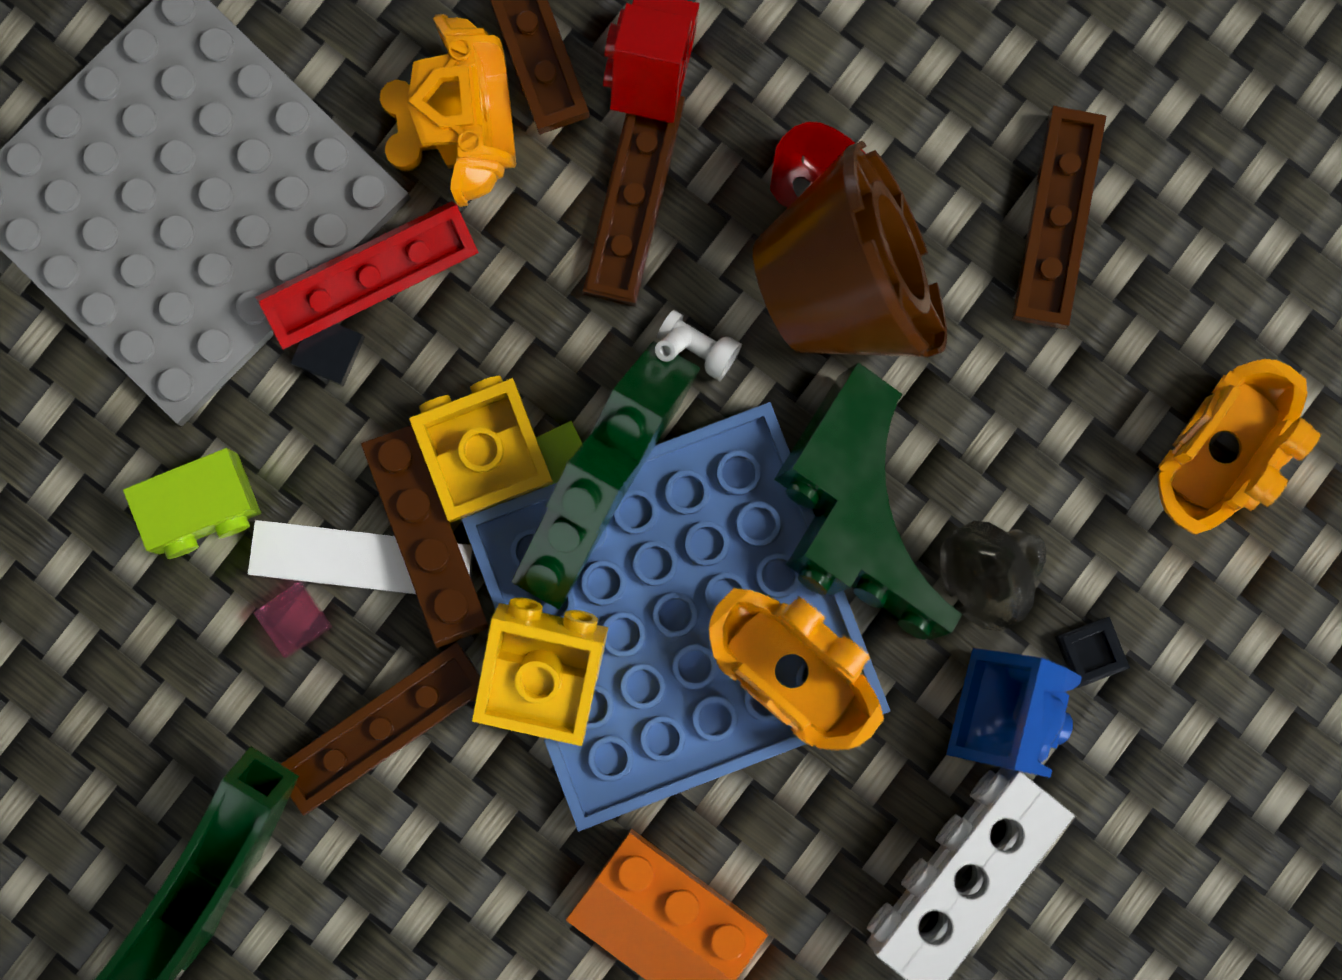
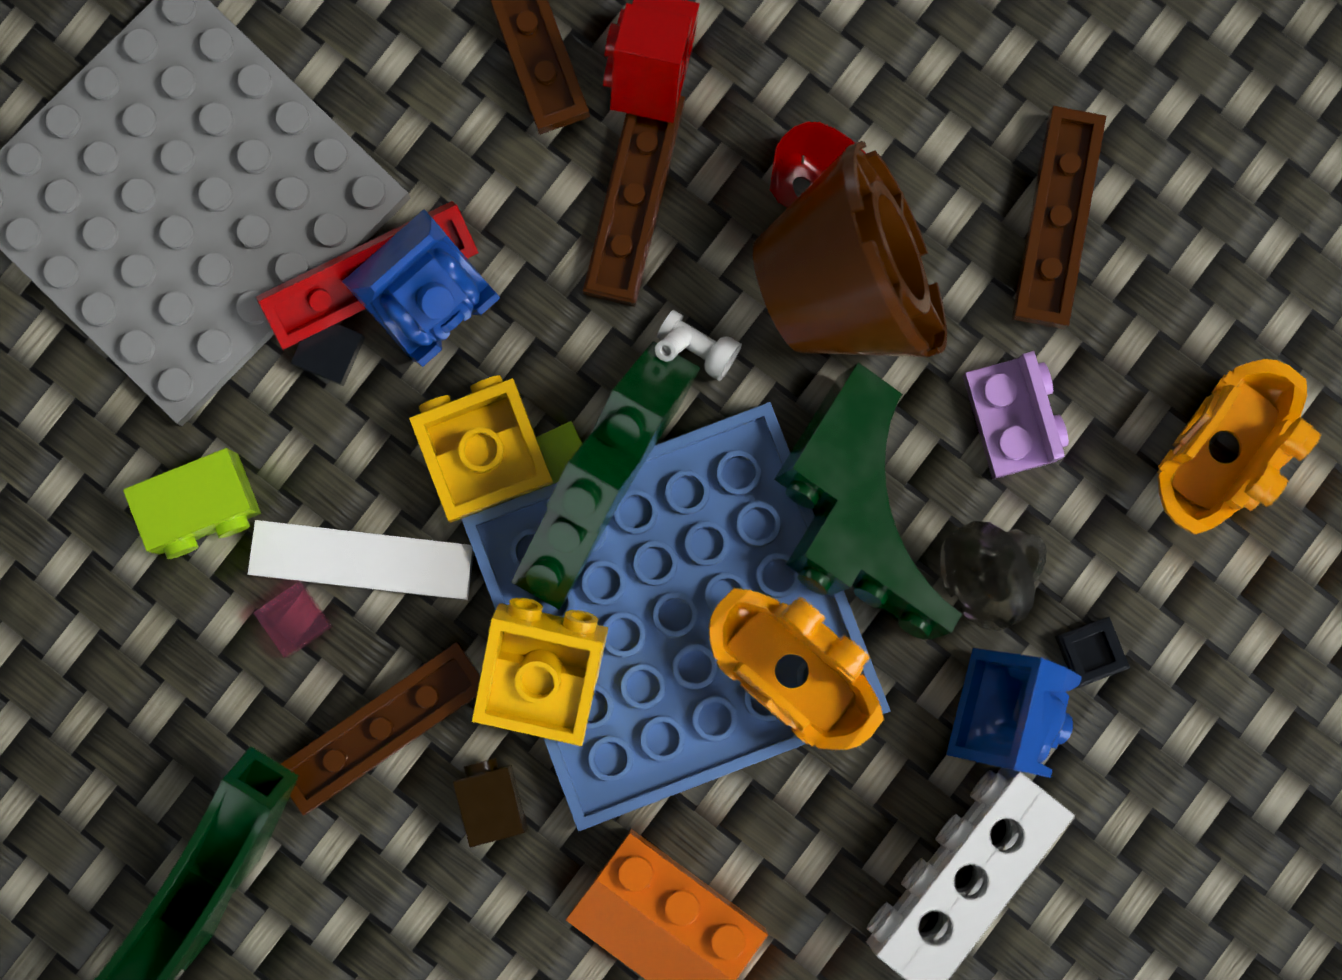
reddish brown plate [361,425,489,648] -> none
light orange piece [379,14,516,207] -> none
none -> blue brick [342,209,500,367]
none -> dark brown brick [453,758,528,848]
none -> lavender bracket [963,351,1069,479]

